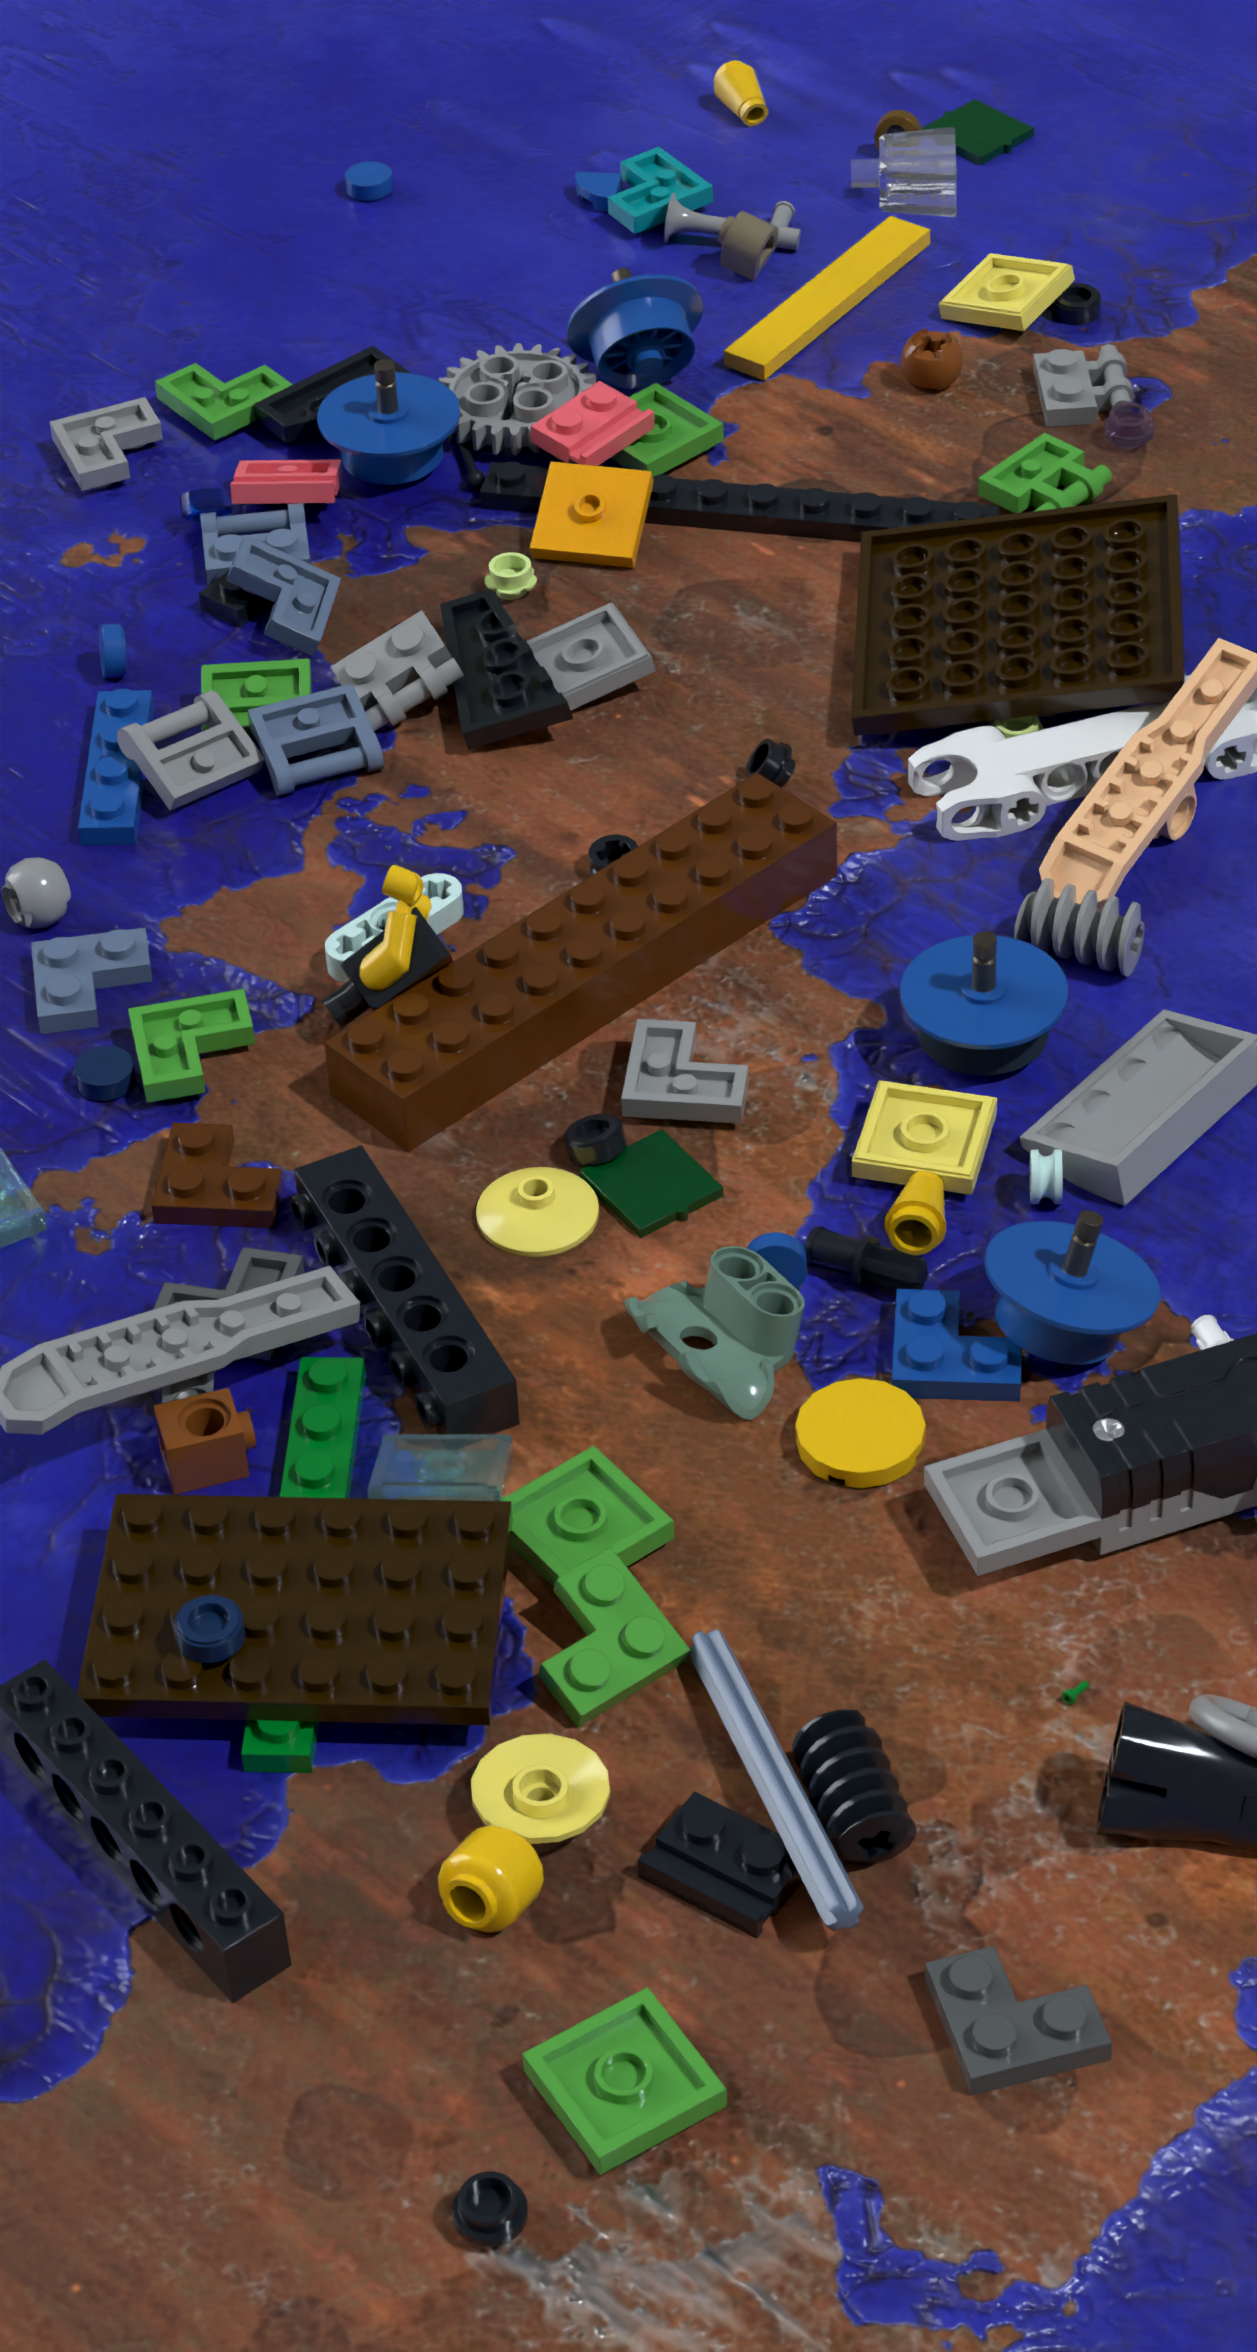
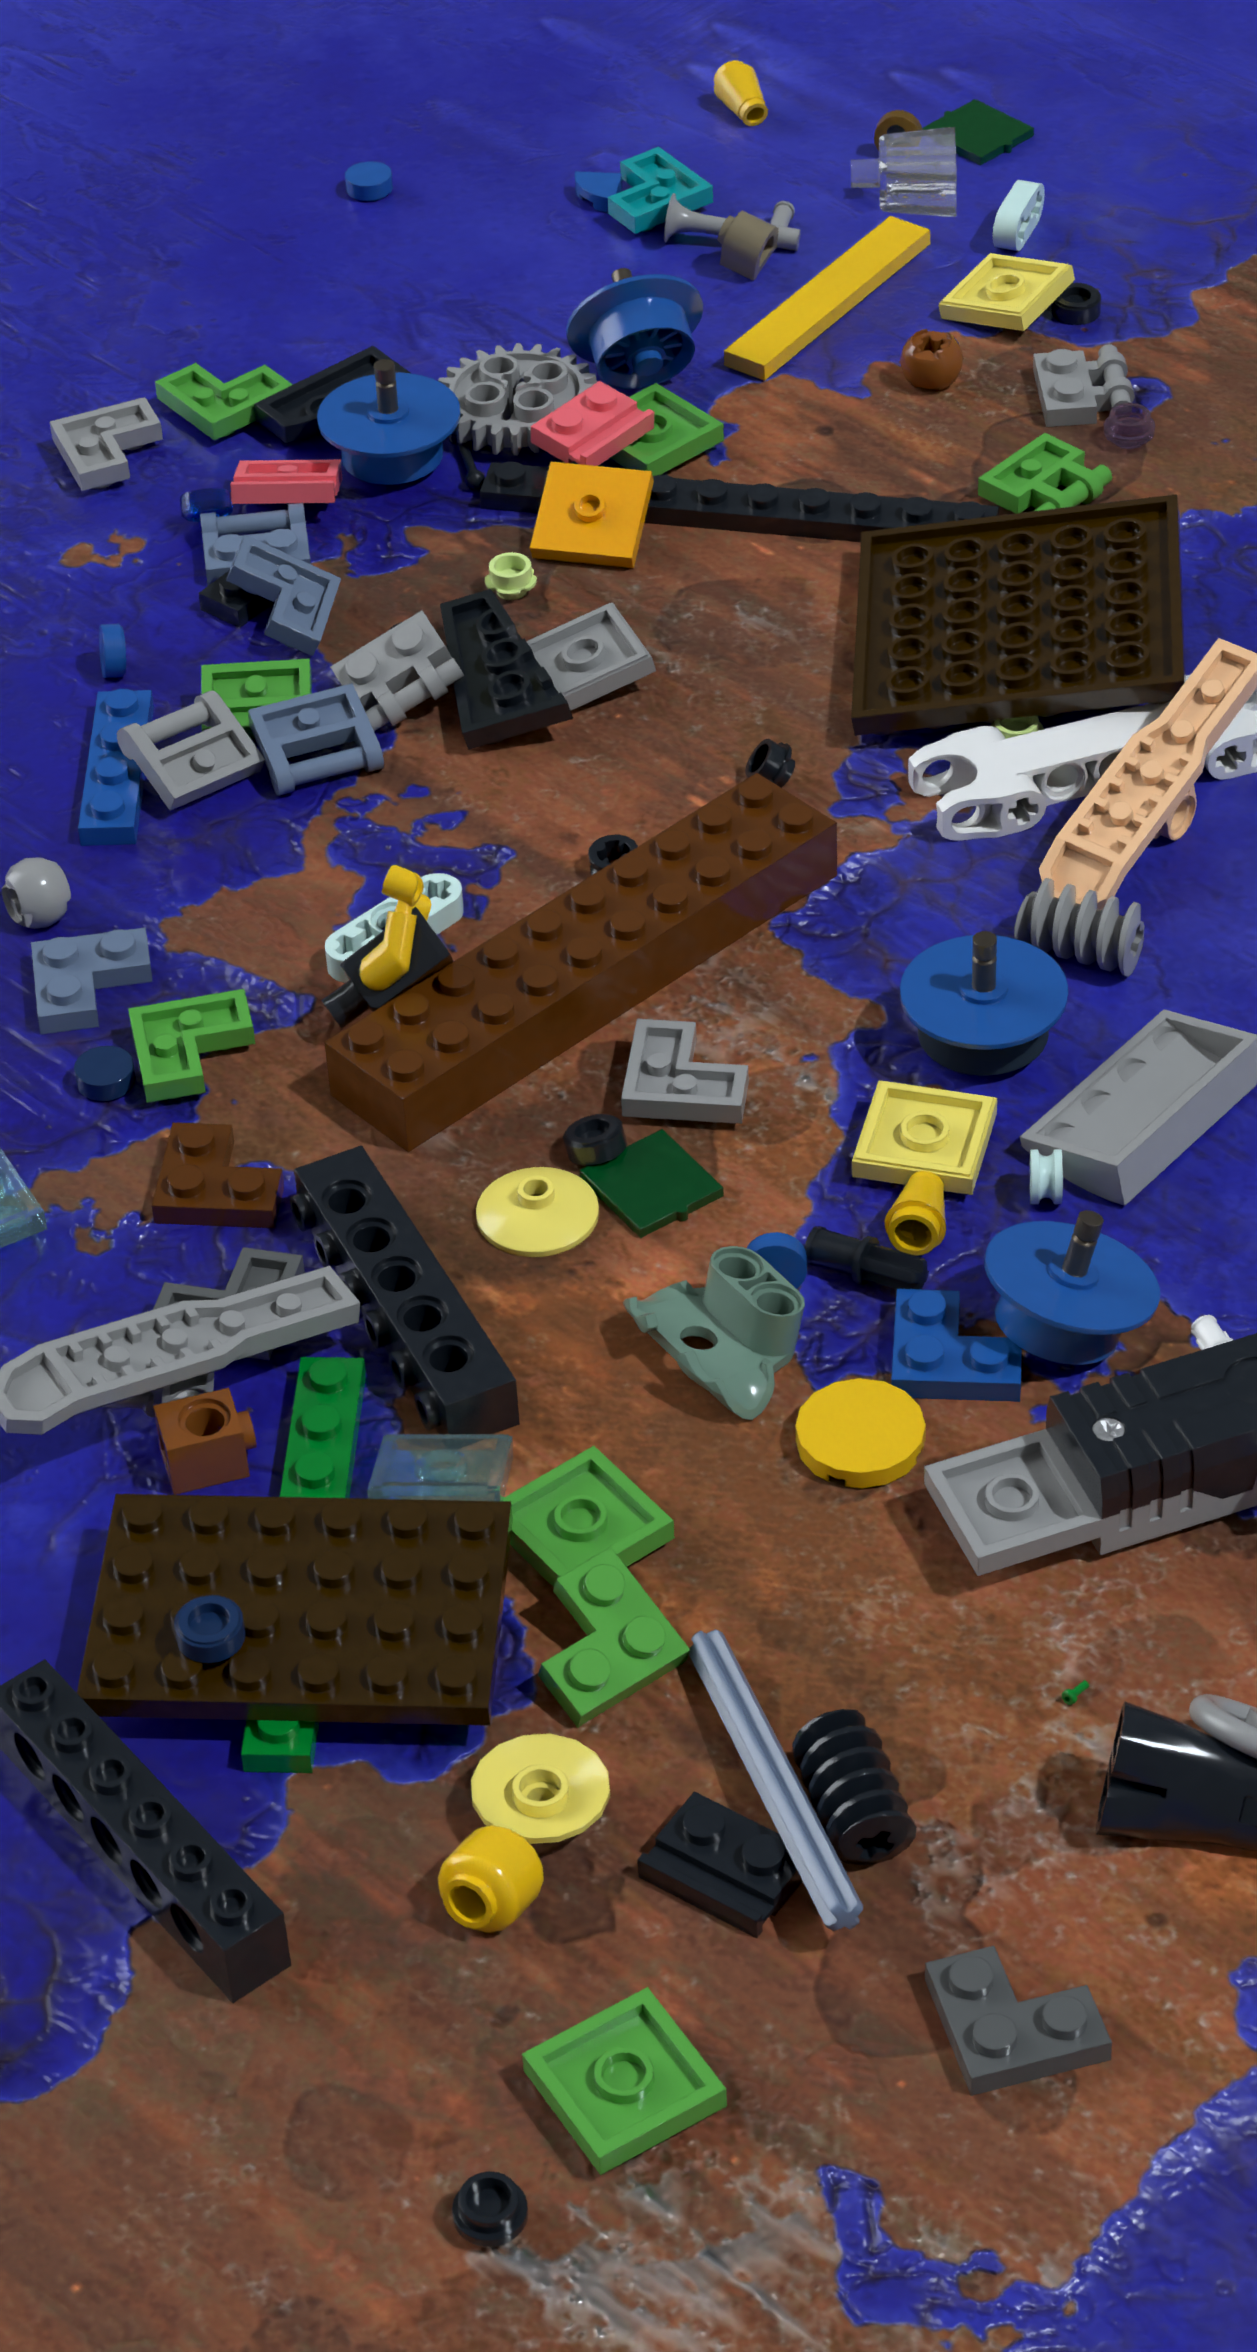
none -> light aqua beam [993,180,1045,251]

